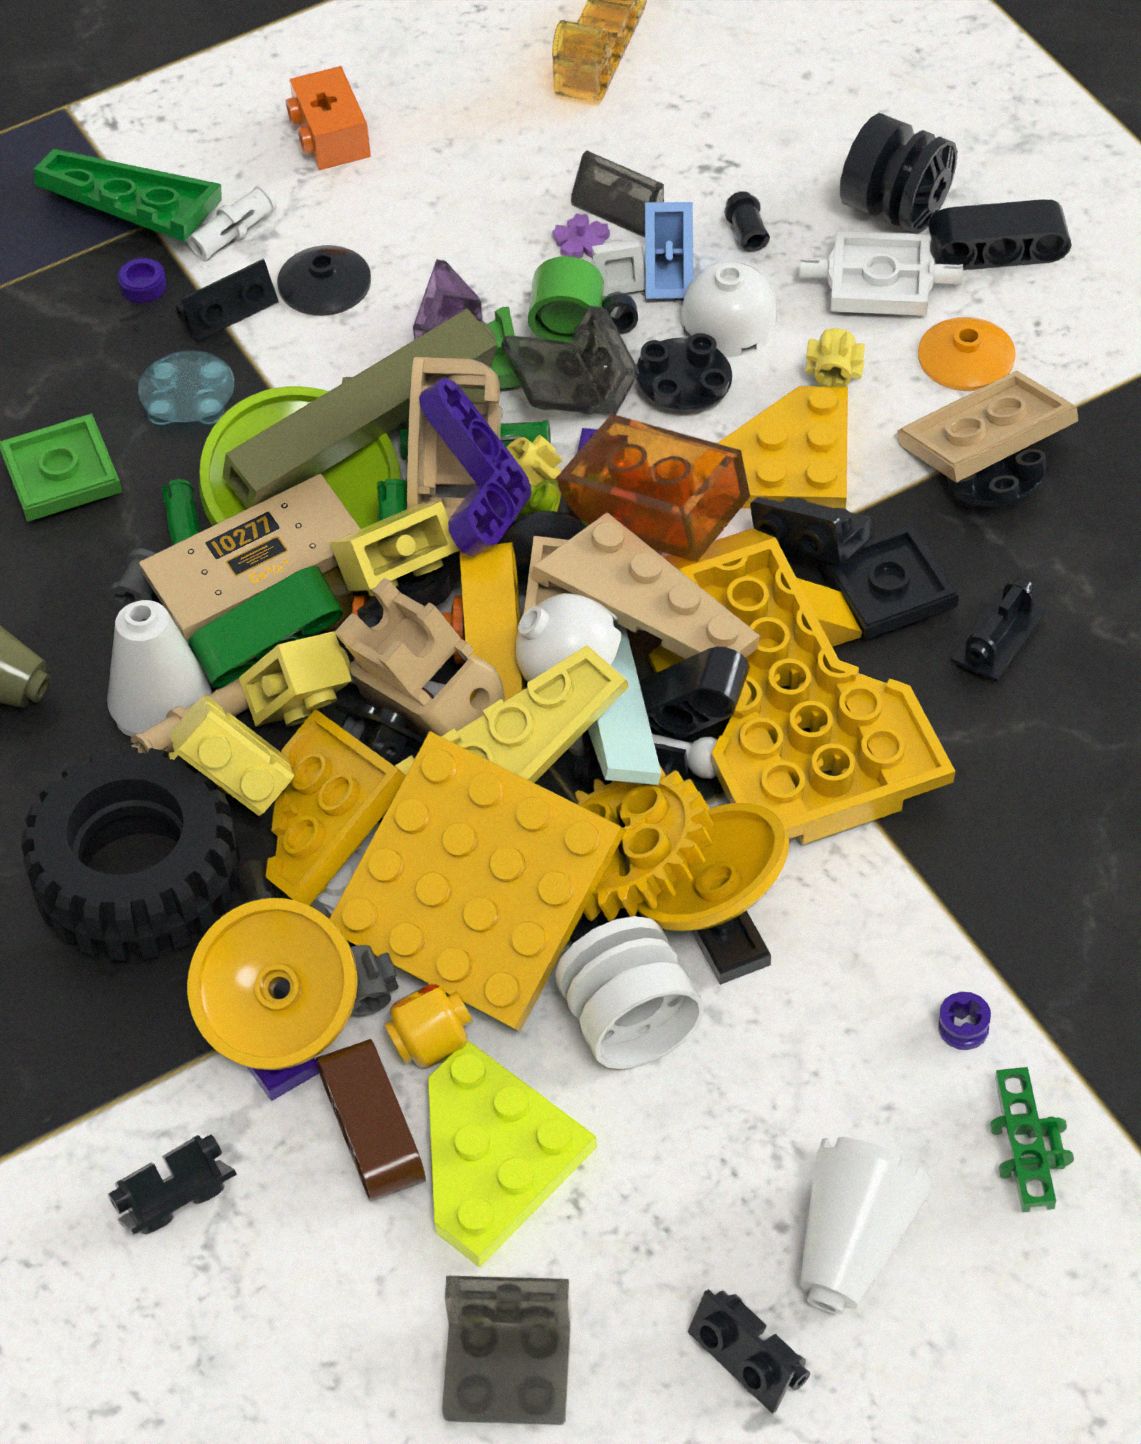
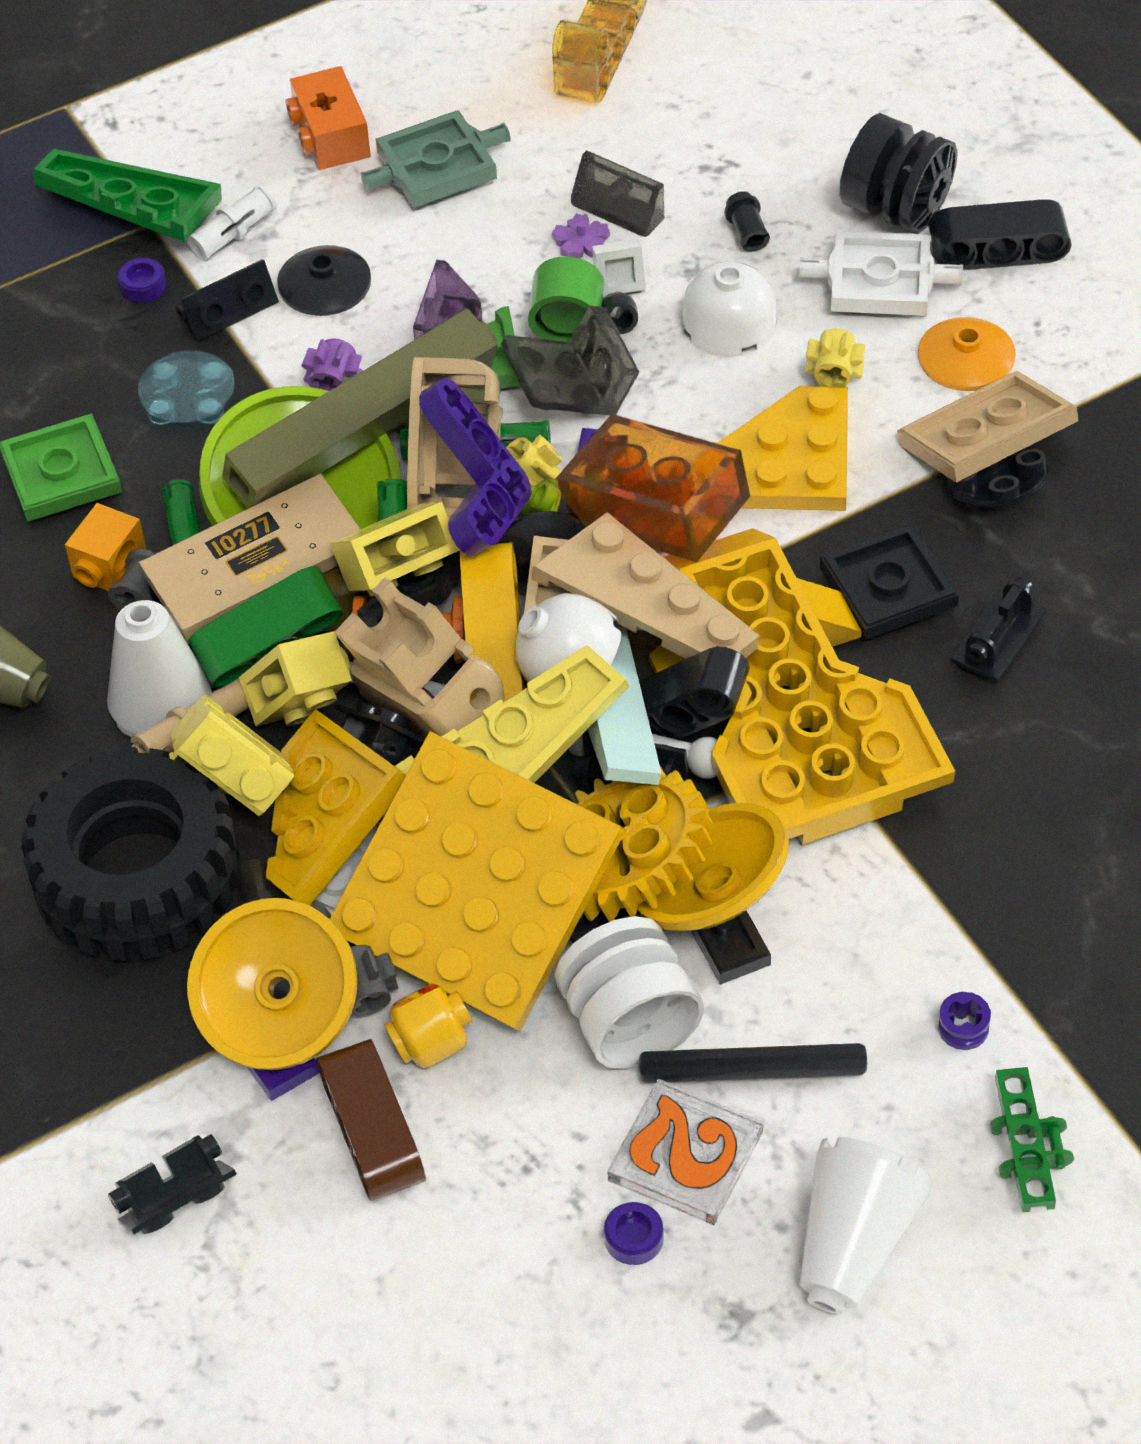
neon yellow plate [428,1040,597,1268] -> none
clear smoke bracket [442,1275,572,1425] -> none
black dish [635,333,732,412] -> none
light blue slope [645,202,693,299] -> none
black hinge [687,1289,810,1414] -> none
black bracket [750,497,874,565] -> none
none -> light orange brick [65,503,147,591]
none -> medium lavender gear [301,338,363,391]
none -> sand green plate [361,110,511,208]
none -> dark purple tile [604,1202,664,1265]
none -> clear tile [607,1079,764,1225]
none -> black axle [639,1043,867,1083]

